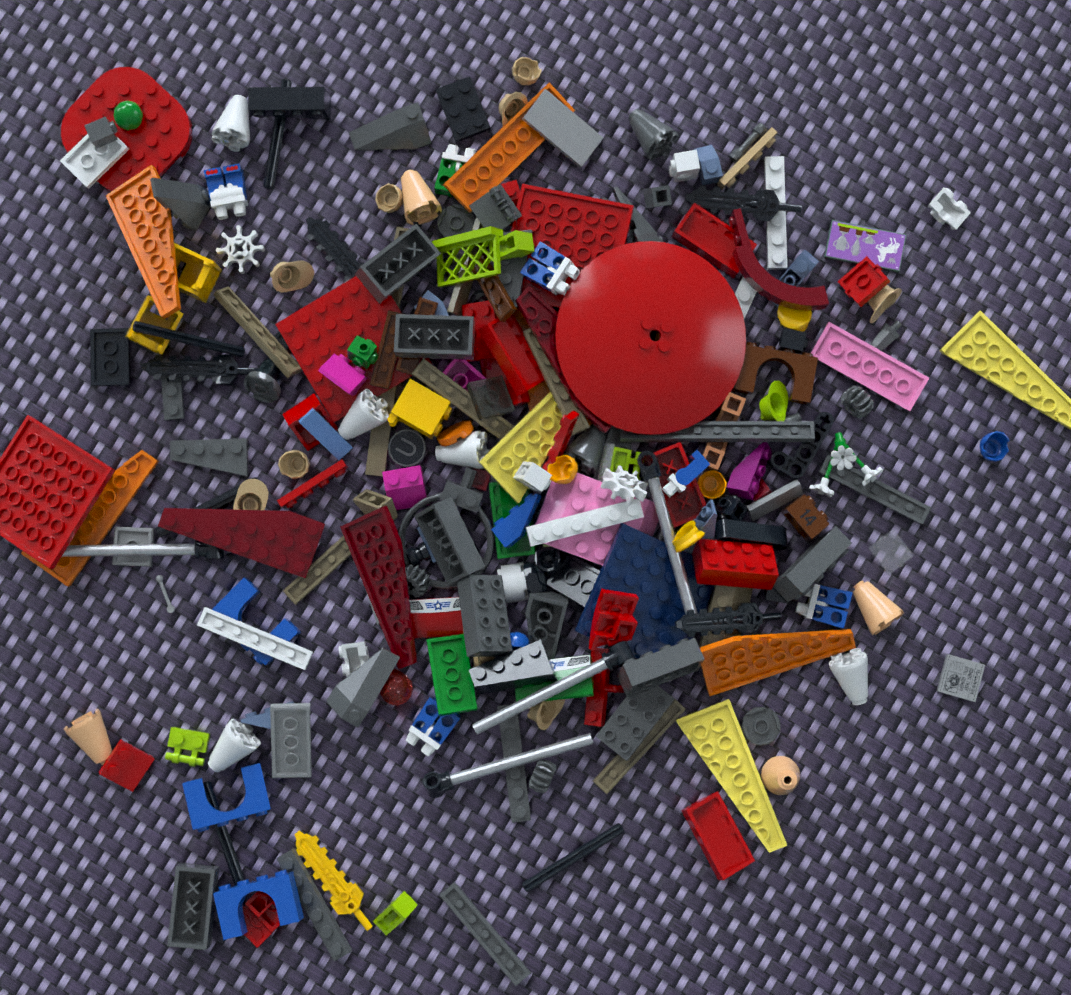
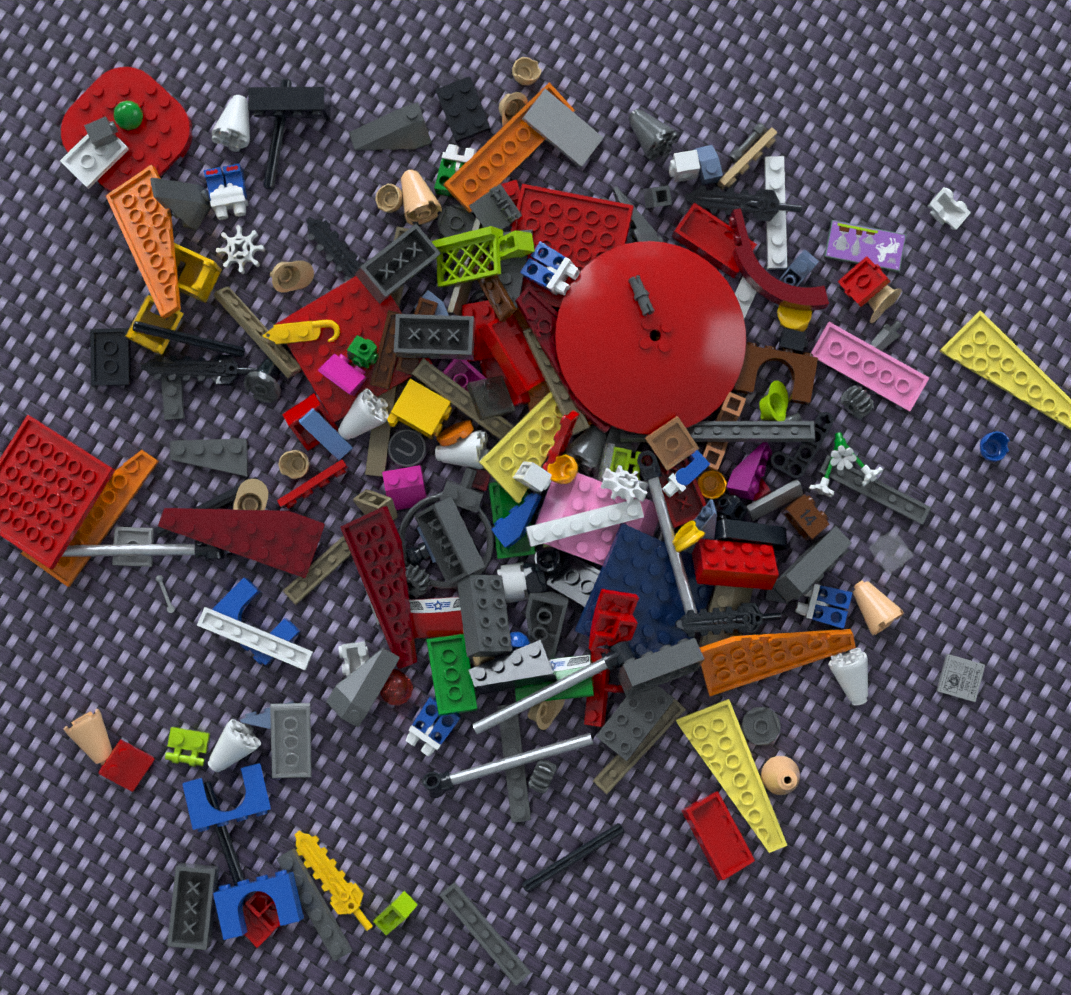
none -> yellow plate [262,320,340,345]
none -> dark grey pin [628,275,655,316]
none -> medium nougat plate [645,416,699,471]

